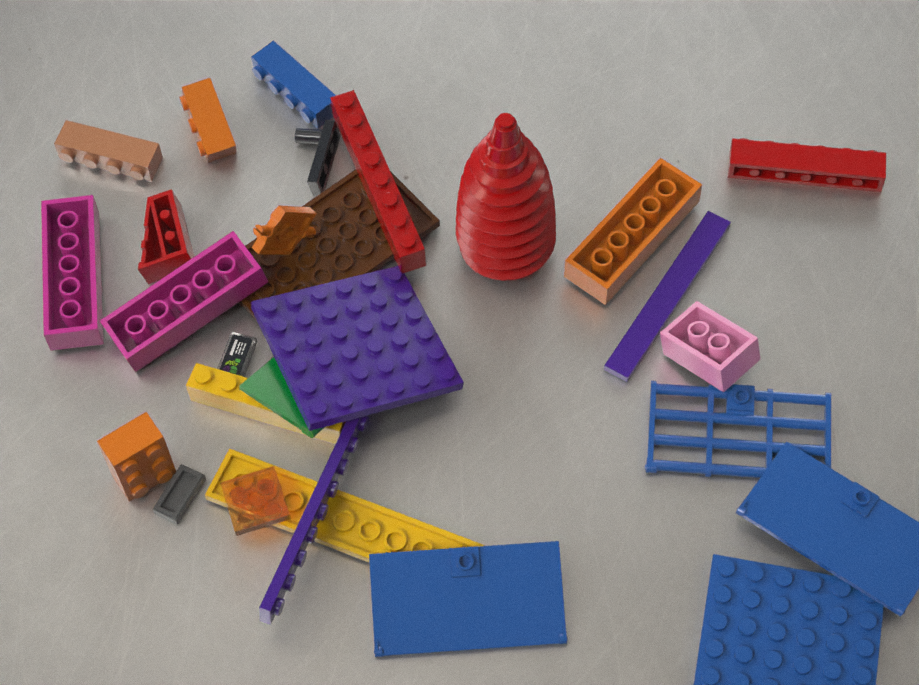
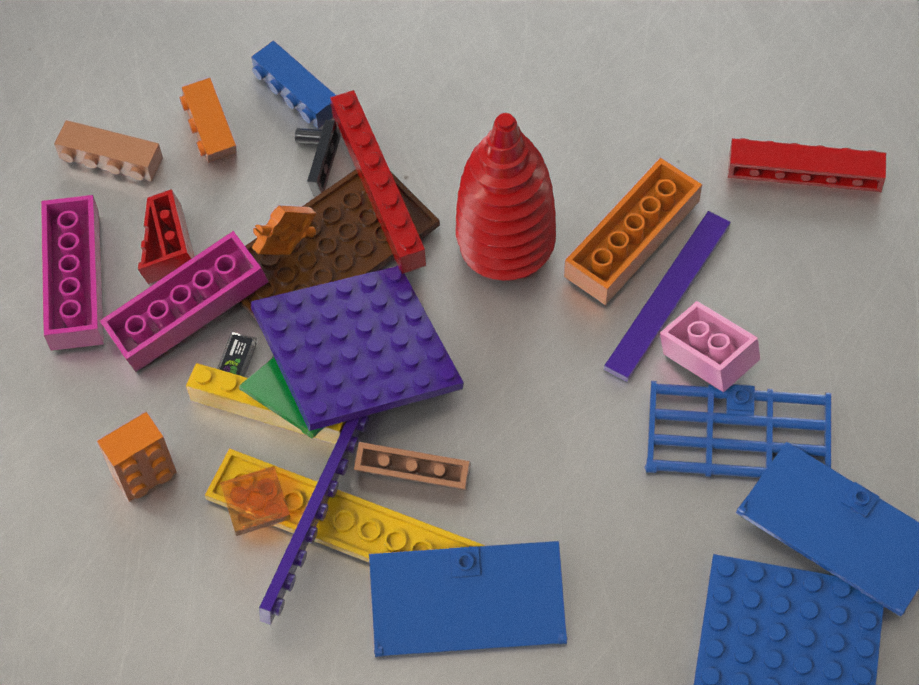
dark grey tile [152,464,206,524] -> none
none -> nougat brick [354,442,471,491]

